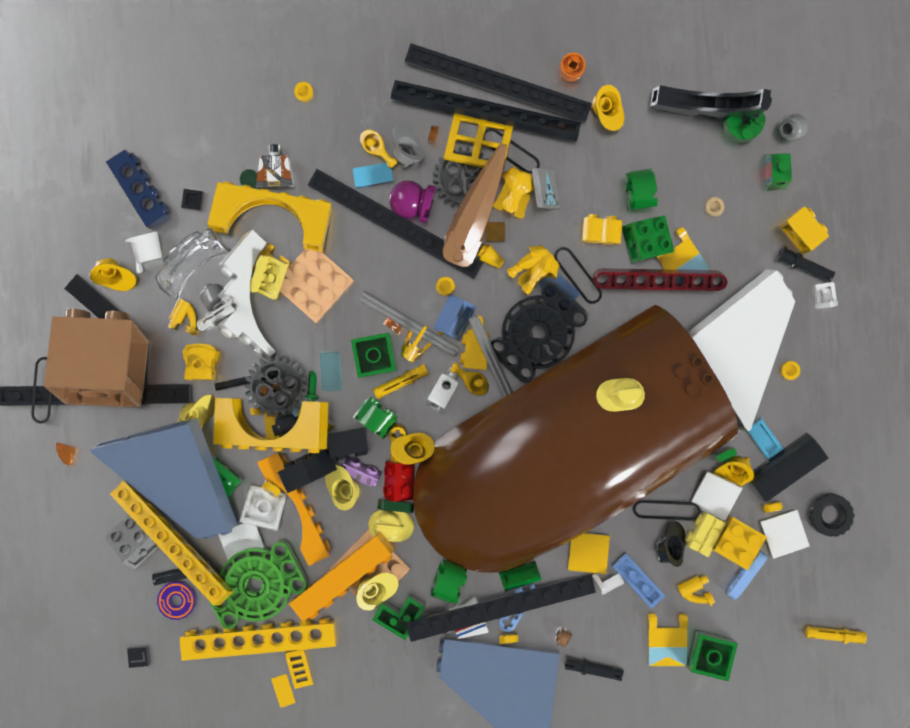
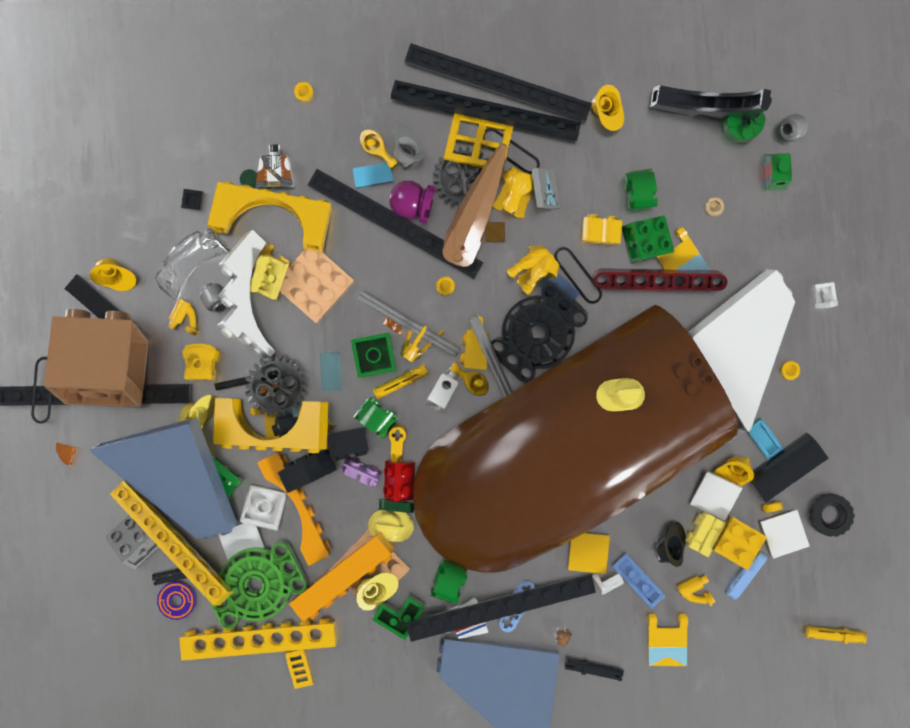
dark blue brick [106,150,169,229] -> none
white hat [125,232,162,273] -> none
black tile [127,646,149,668] -> none
white pin [197,299,240,331] -> none
yellow tile [261,481,281,498] -> none
yellow sticker [271,674,296,708] -> none
green piece [304,371,318,402] -> none
light yellow piece [325,465,360,510] -> none
yellow piece [390,432,435,464] -> none
clear orange tile [428,125,439,145] -> none
medium blue panel [434,294,477,341] -> none
yellow cone [476,243,505,269] -> none
green tile [499,561,541,592] -> none
yellow tile [499,634,519,644] -> none
orange wheel [559,53,586,83] -> none
black piece [633,500,701,521] -> none
green brick [687,630,738,682] -> none
green tile [710,446,737,462] -> none
black pin [776,245,835,283] -> none
yellow brick [778,206,829,254] -> none

